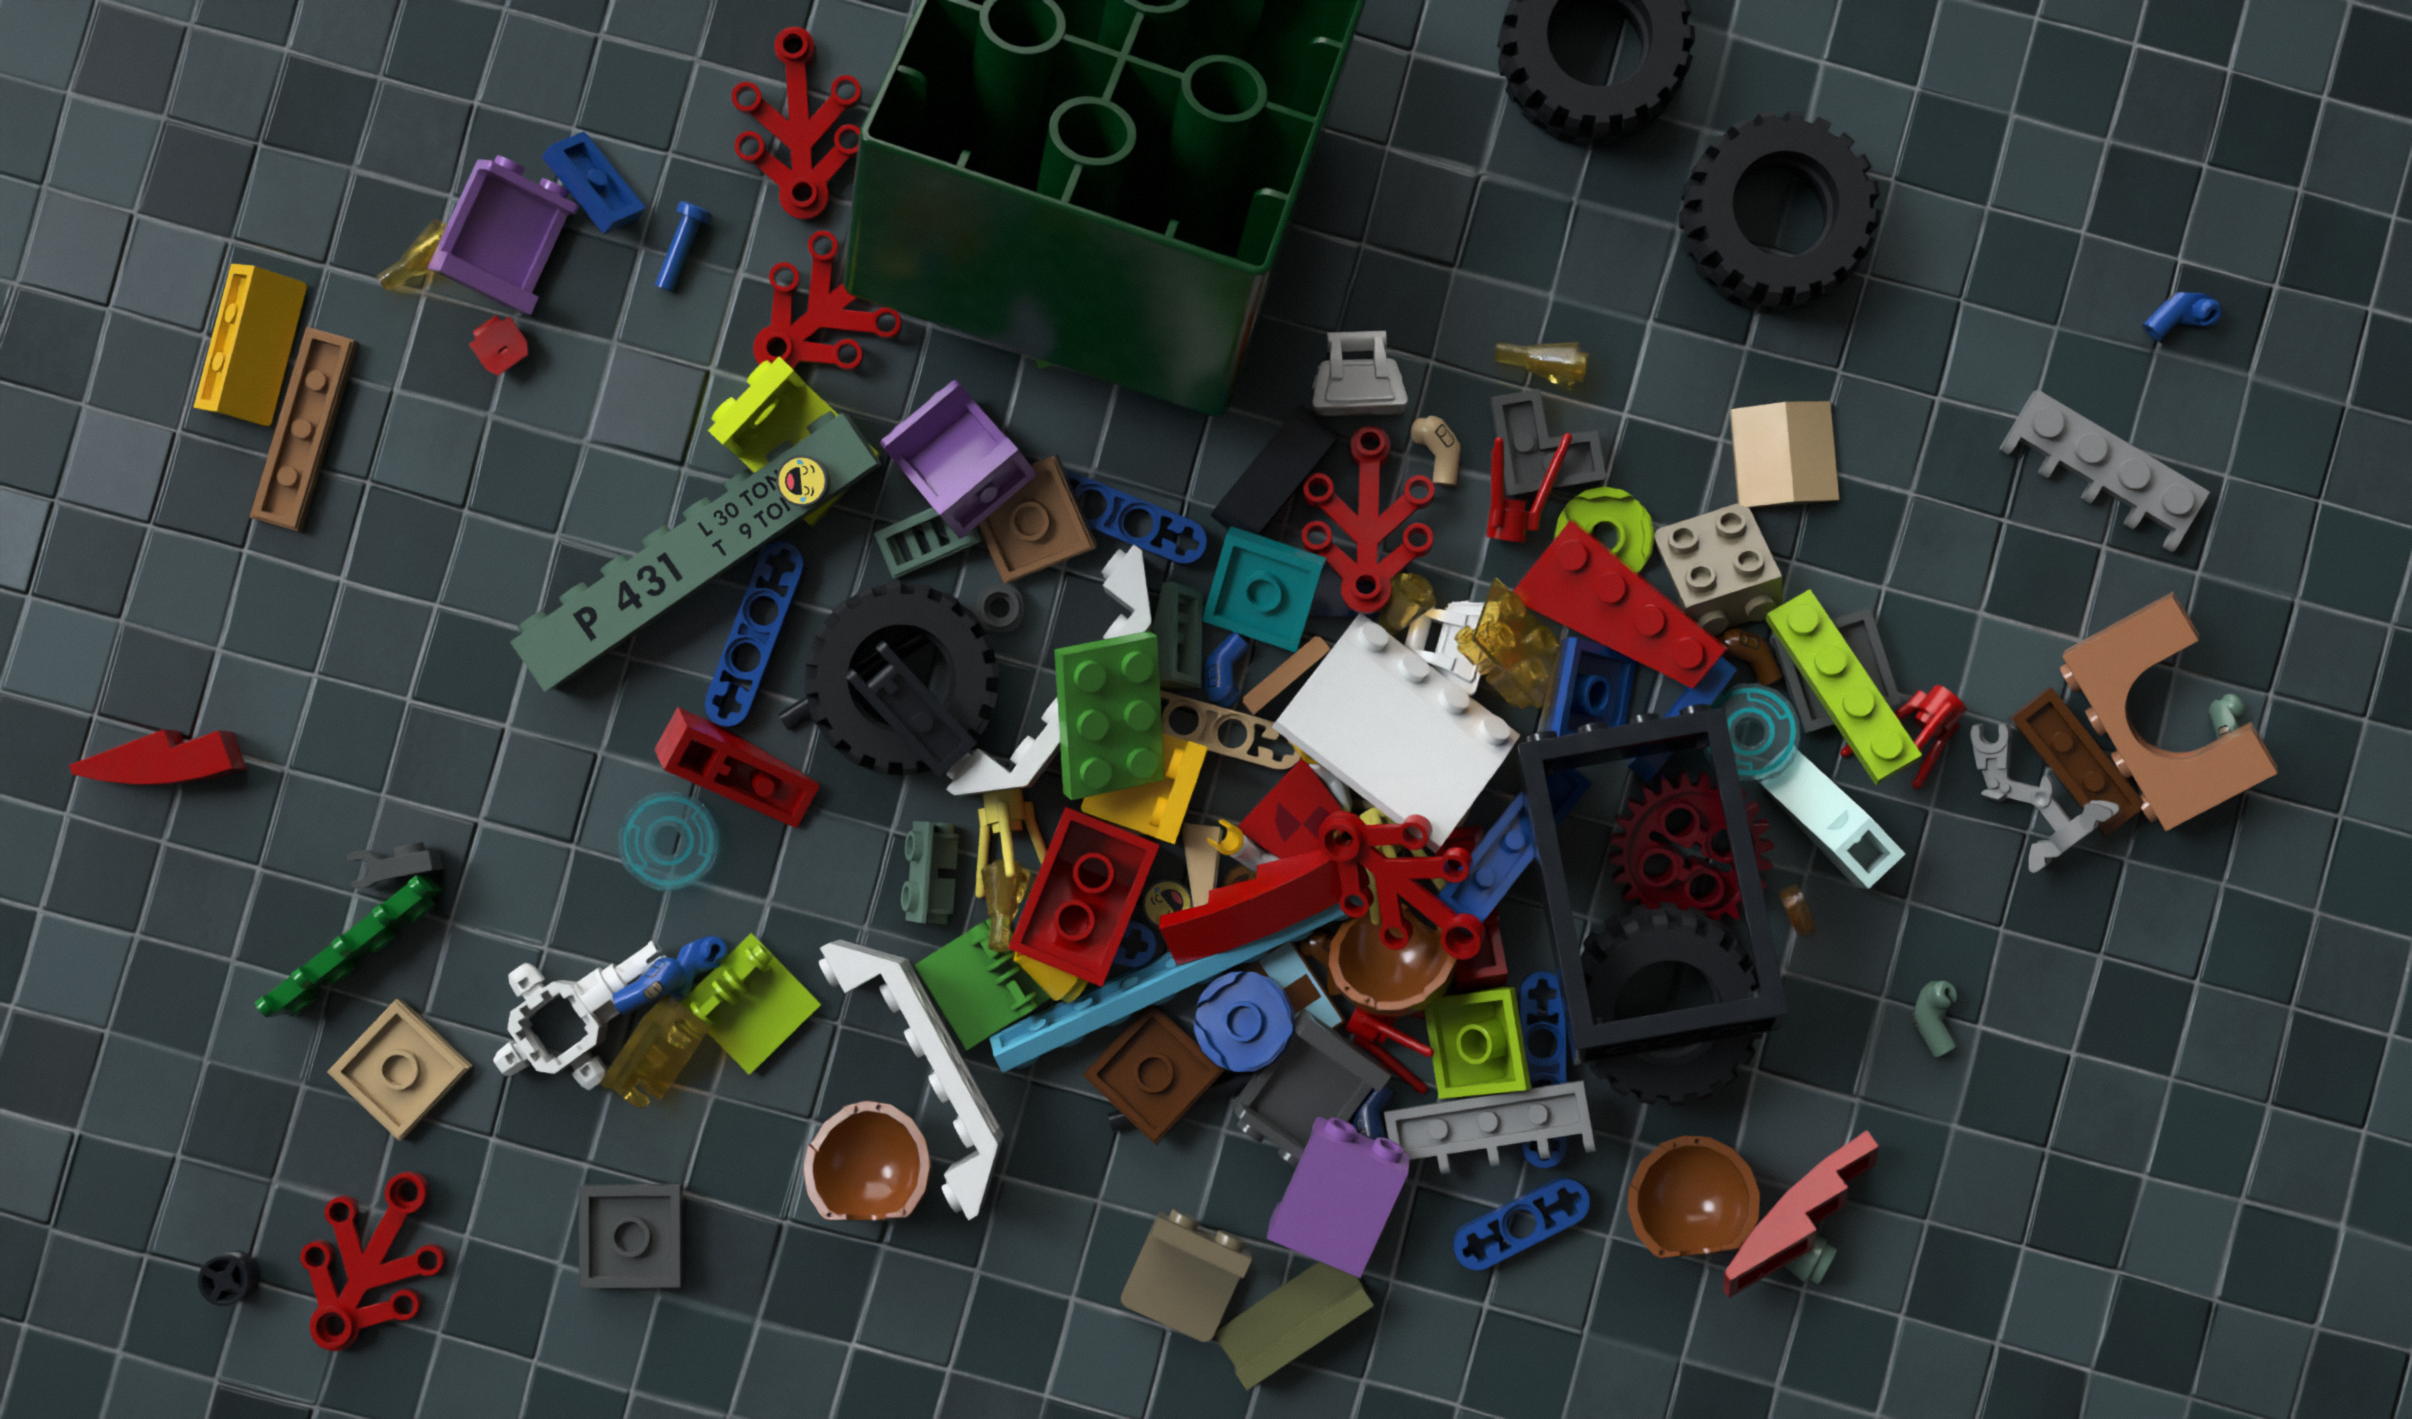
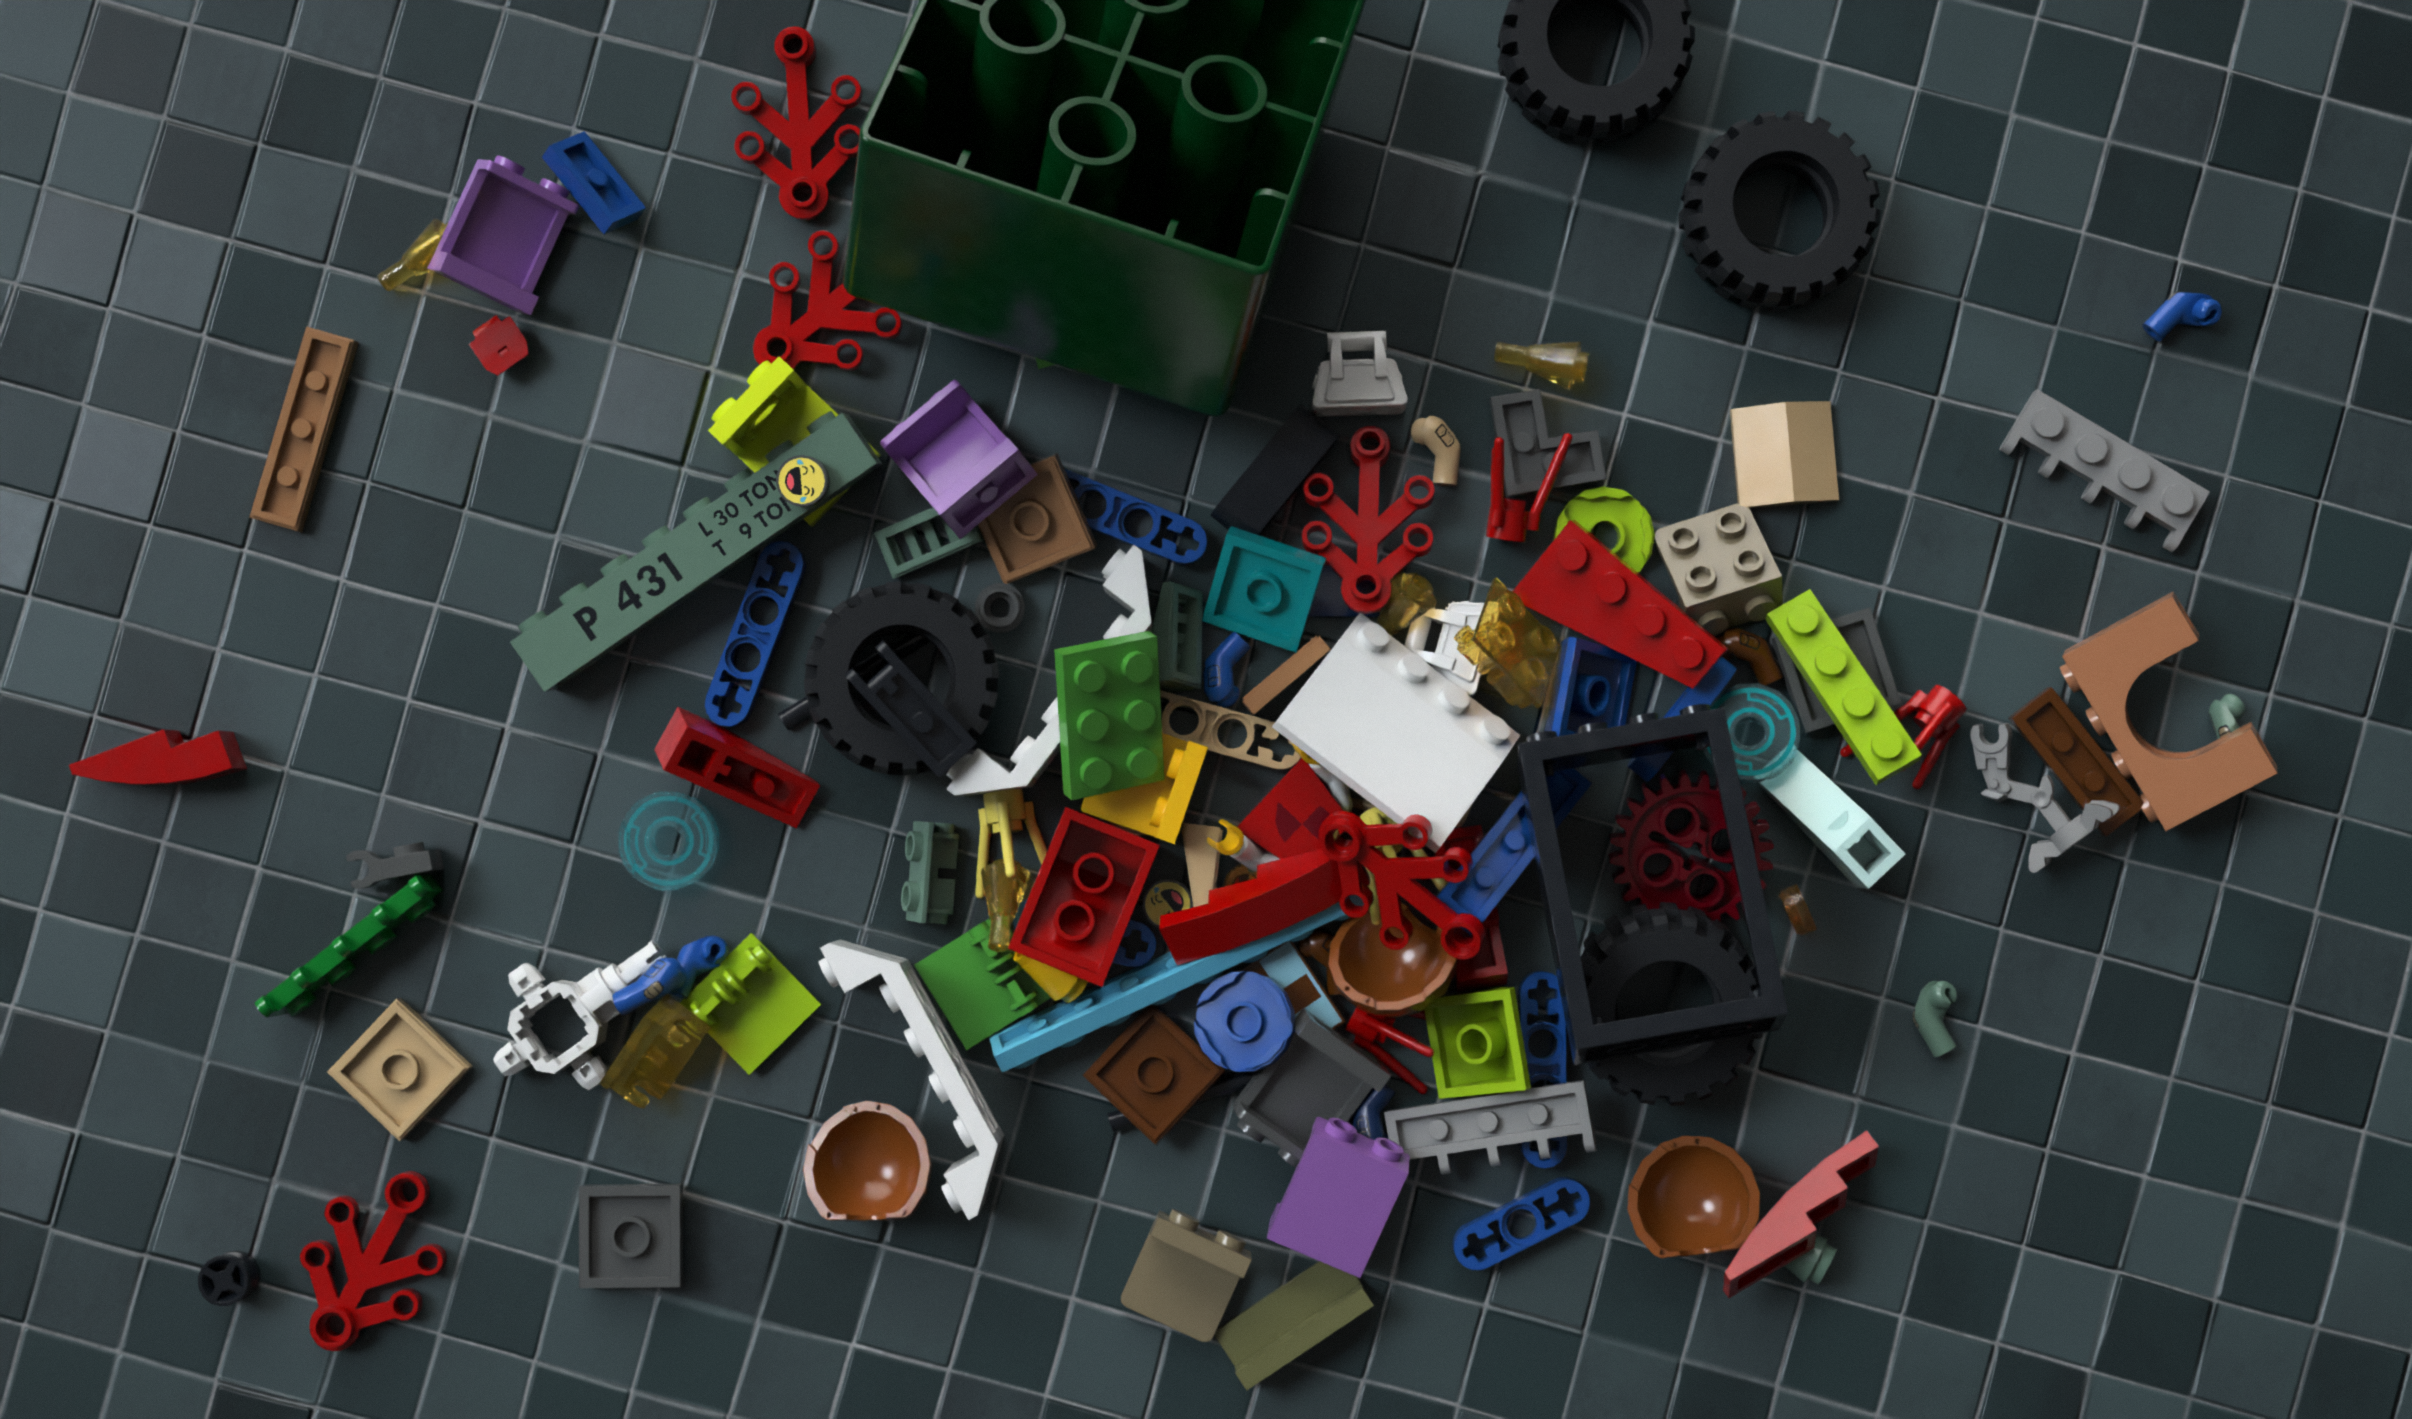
yellow panel [193,264,307,426] -> none
blue piece [654,201,712,292] -> none

